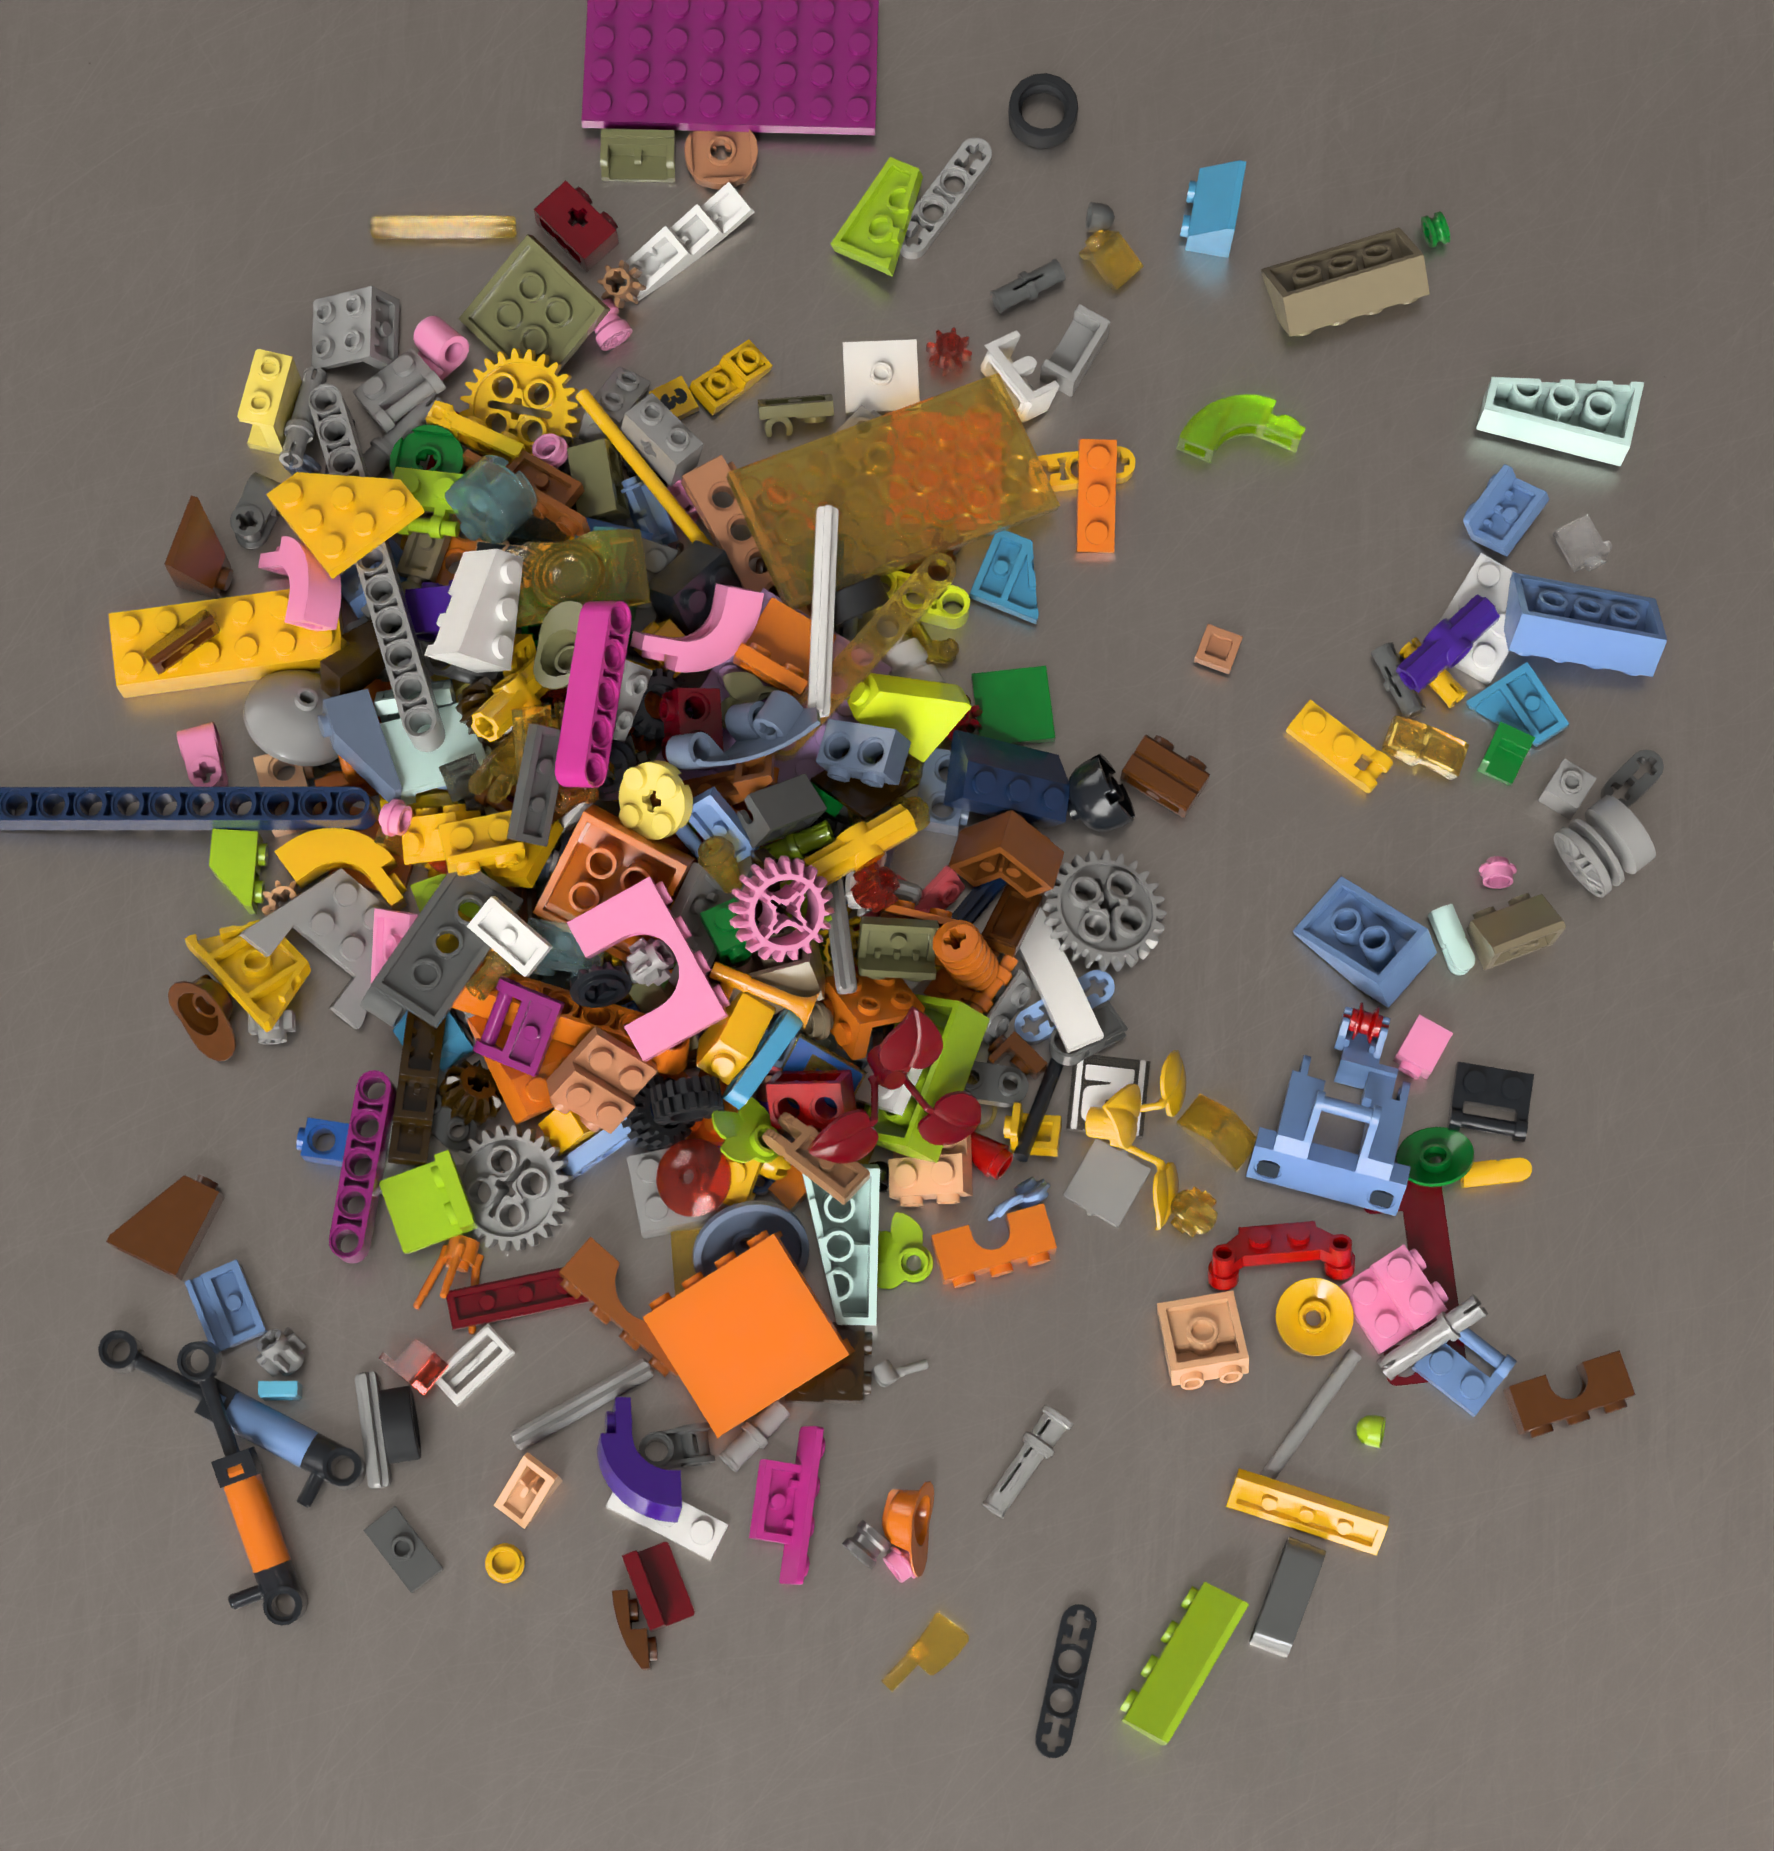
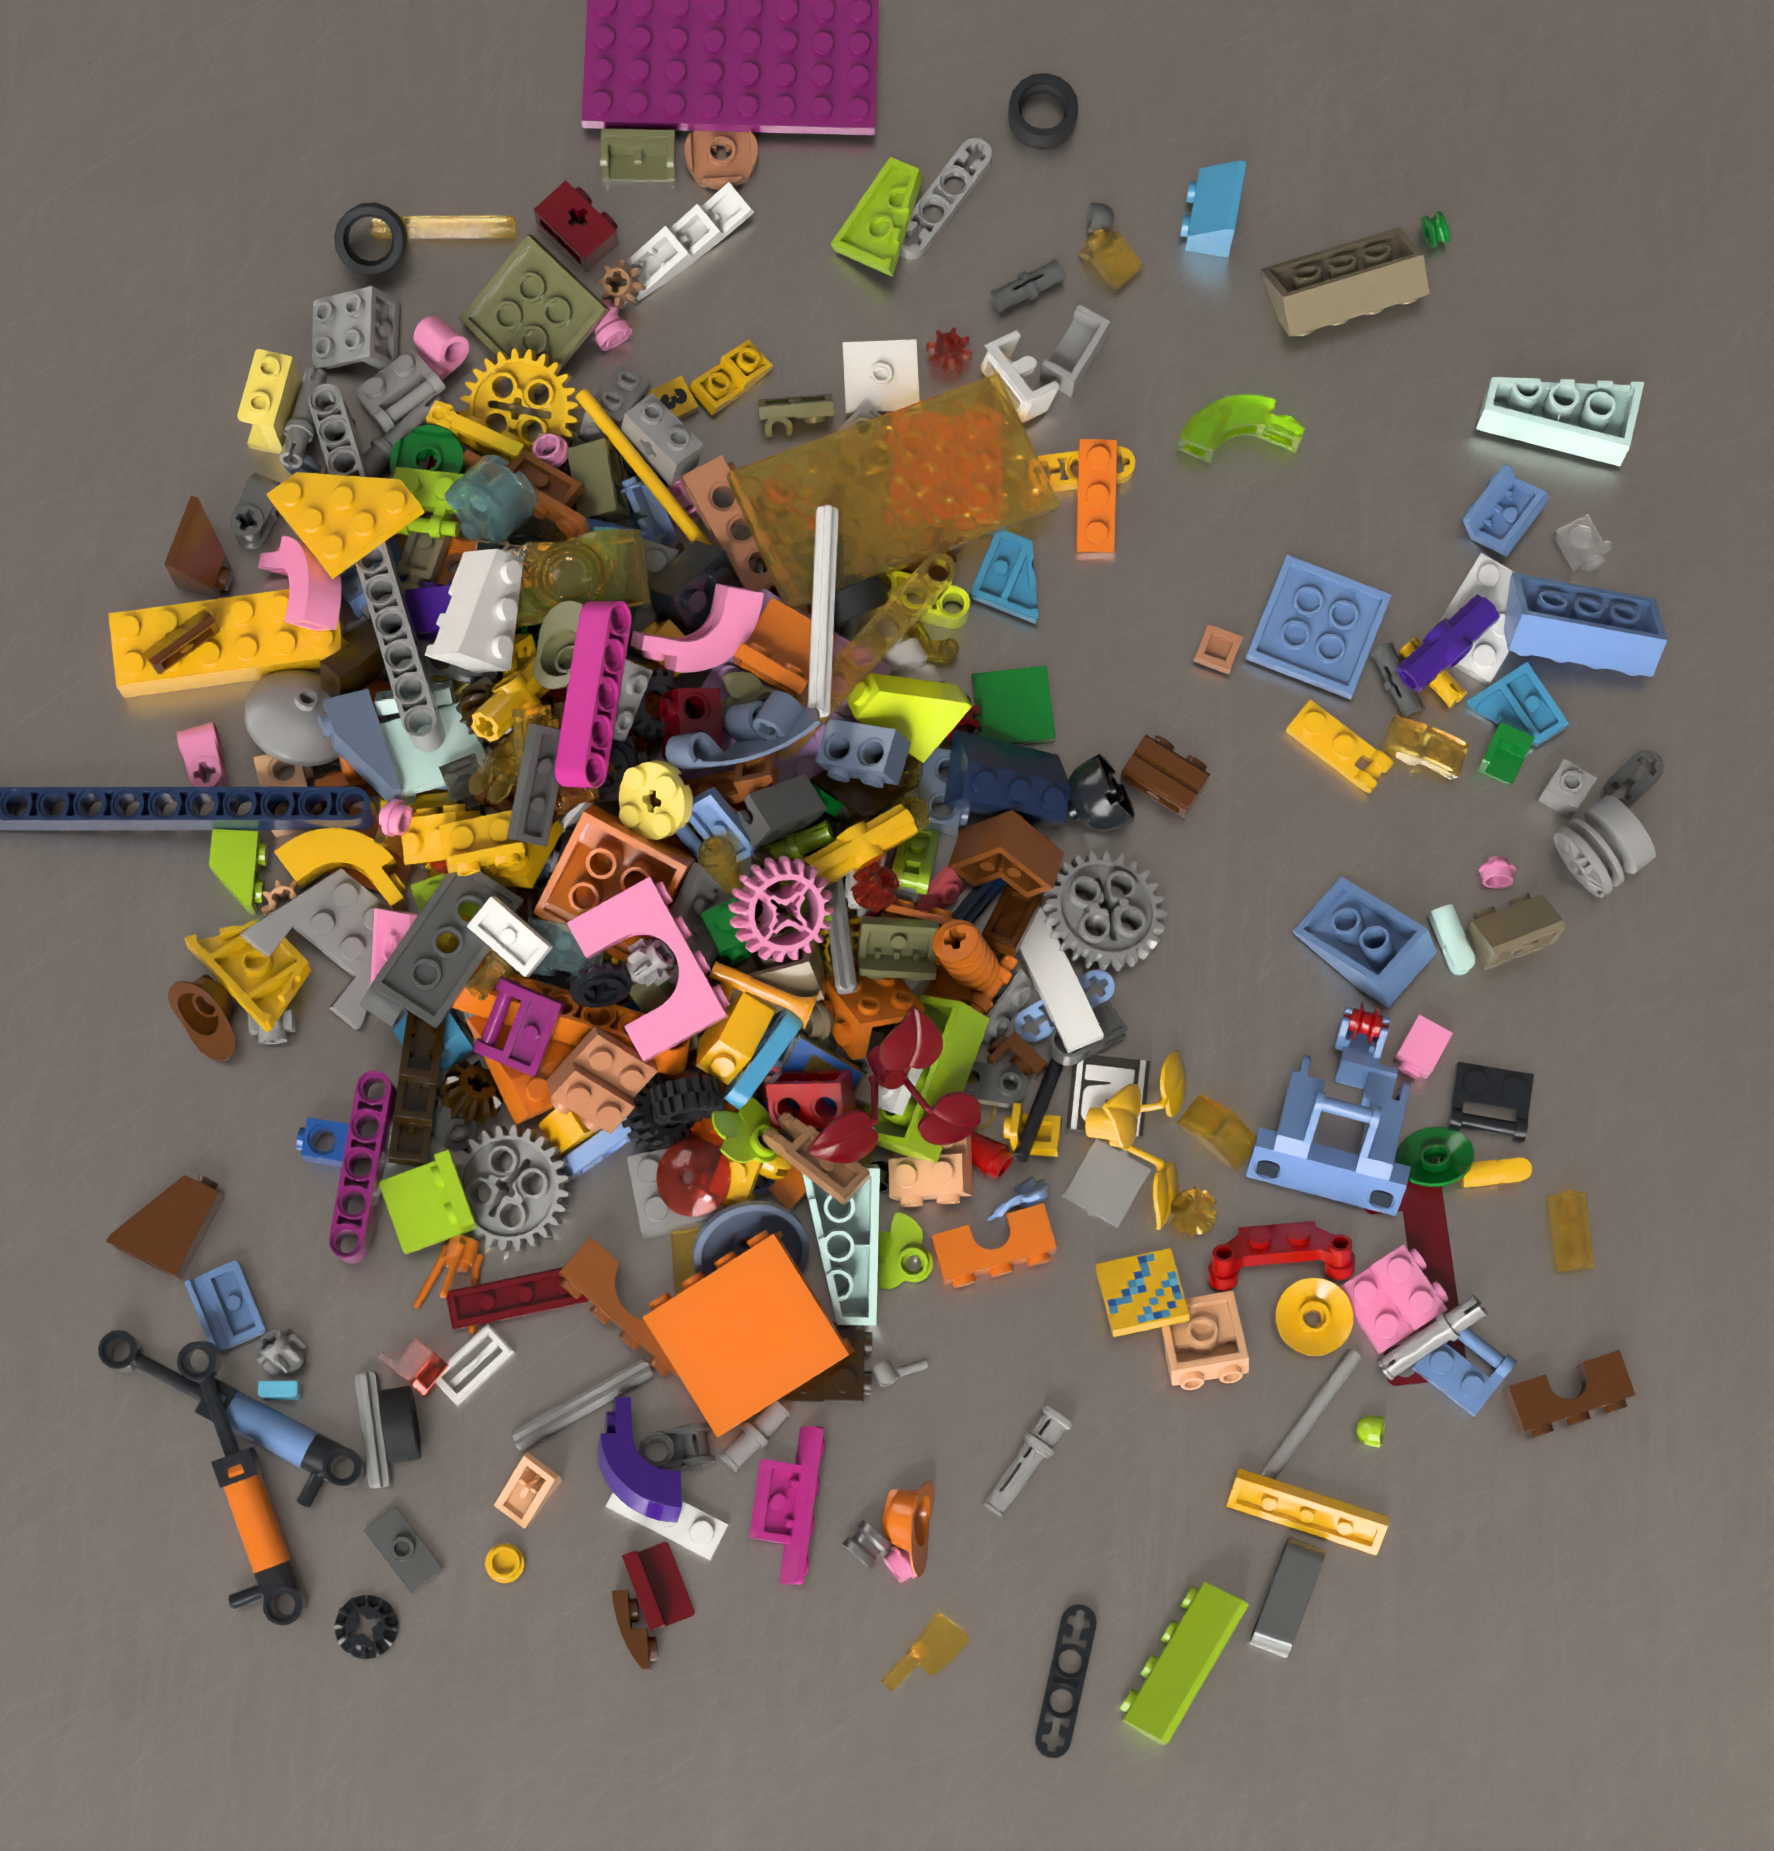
none -> black tyre [334,202,407,275]
none -> black gear [334,1594,398,1659]
none -> lime plate [889,826,940,895]
none -> tile [1095,1248,1190,1337]
none -> medium blue plate [1245,555,1392,700]
none -> clear yellow hinge [1547,1190,1595,1272]

